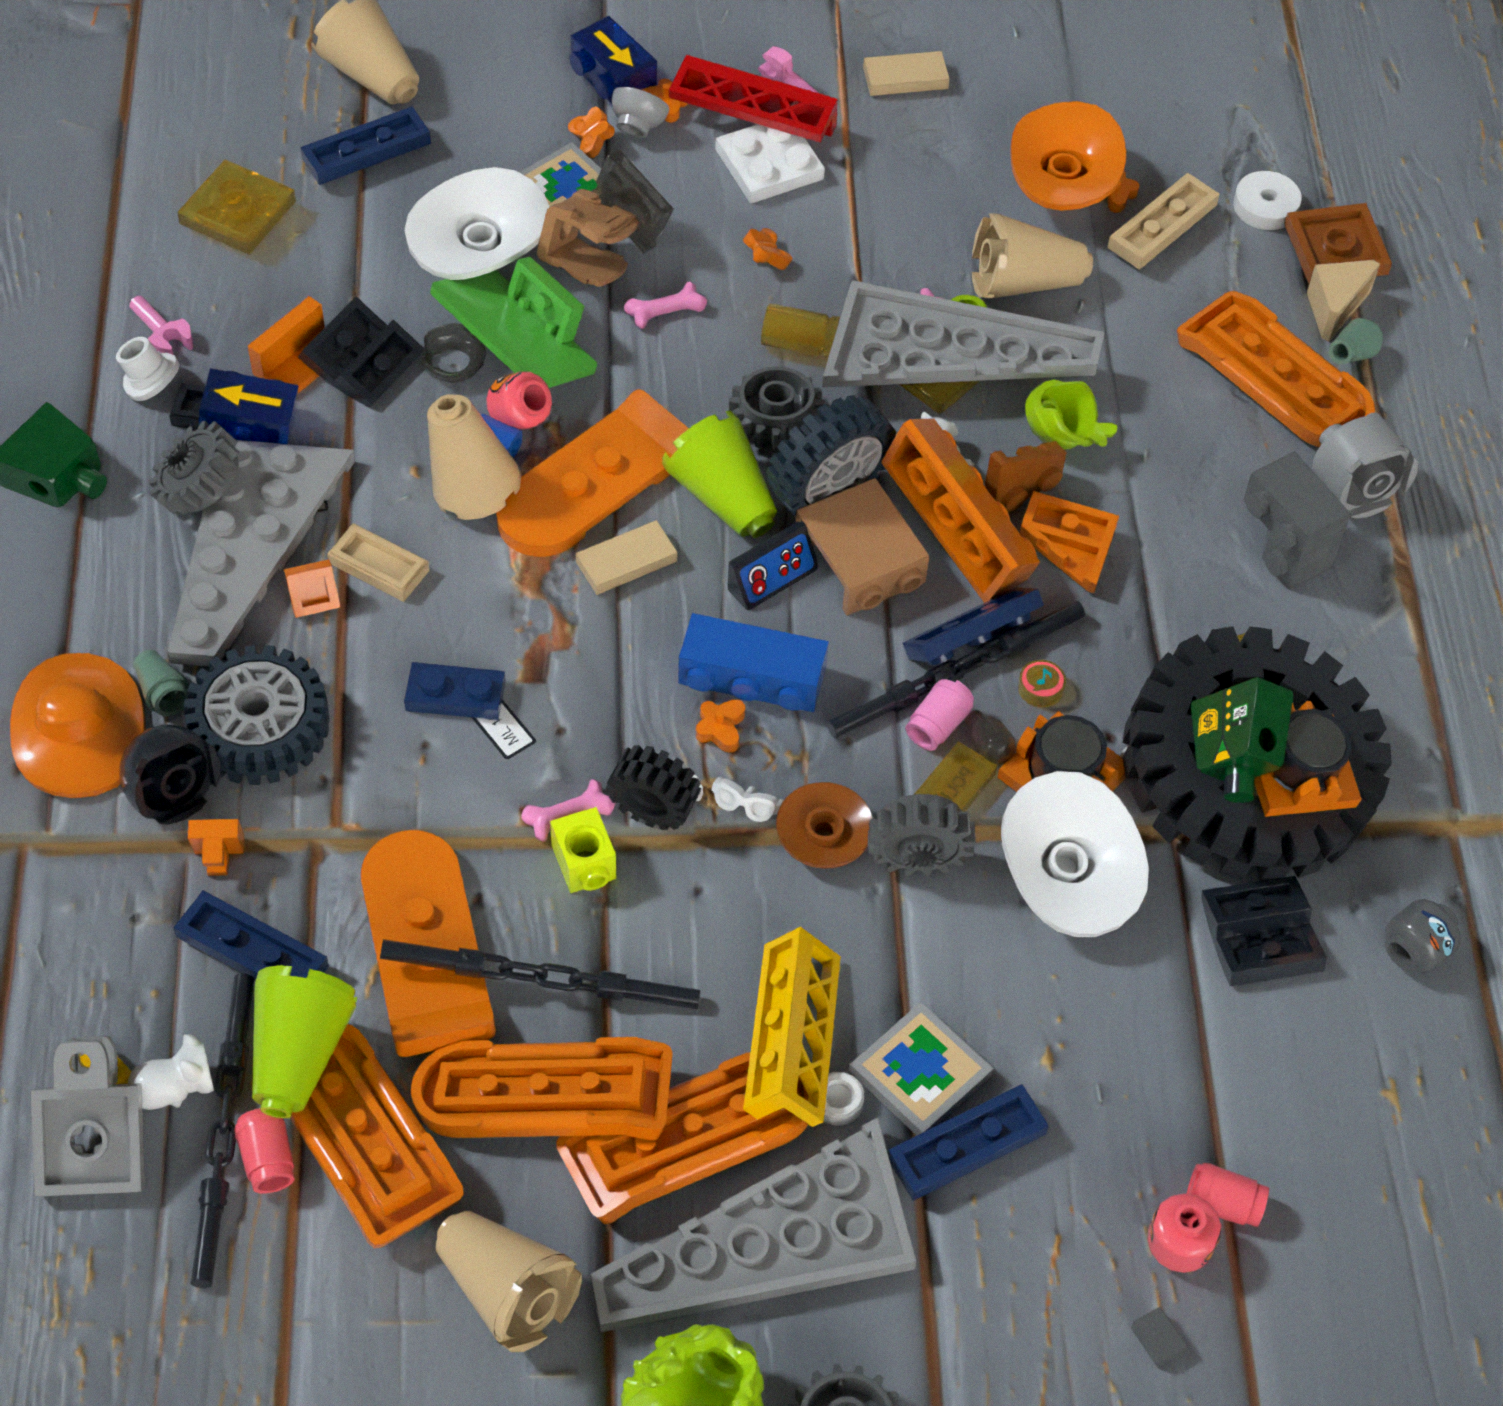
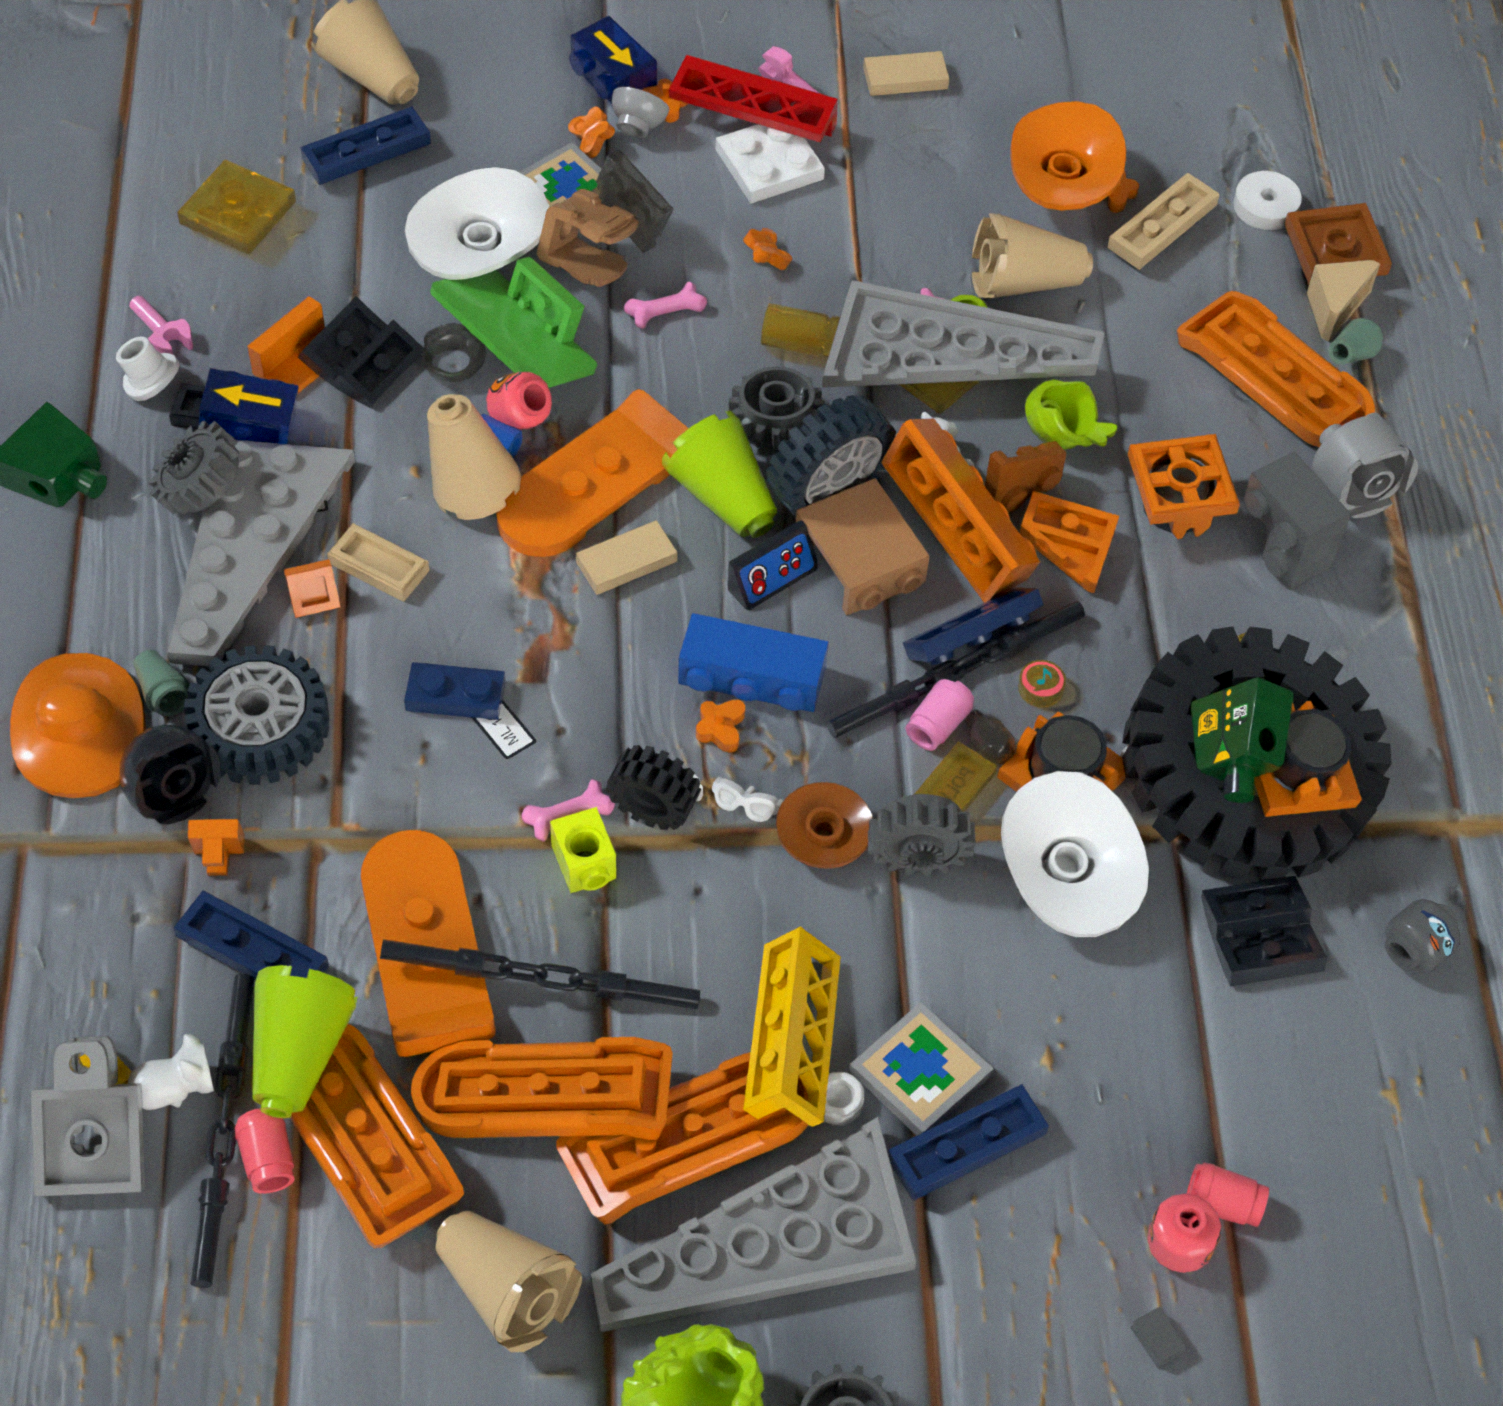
none -> orange piece [1128,434,1240,539]

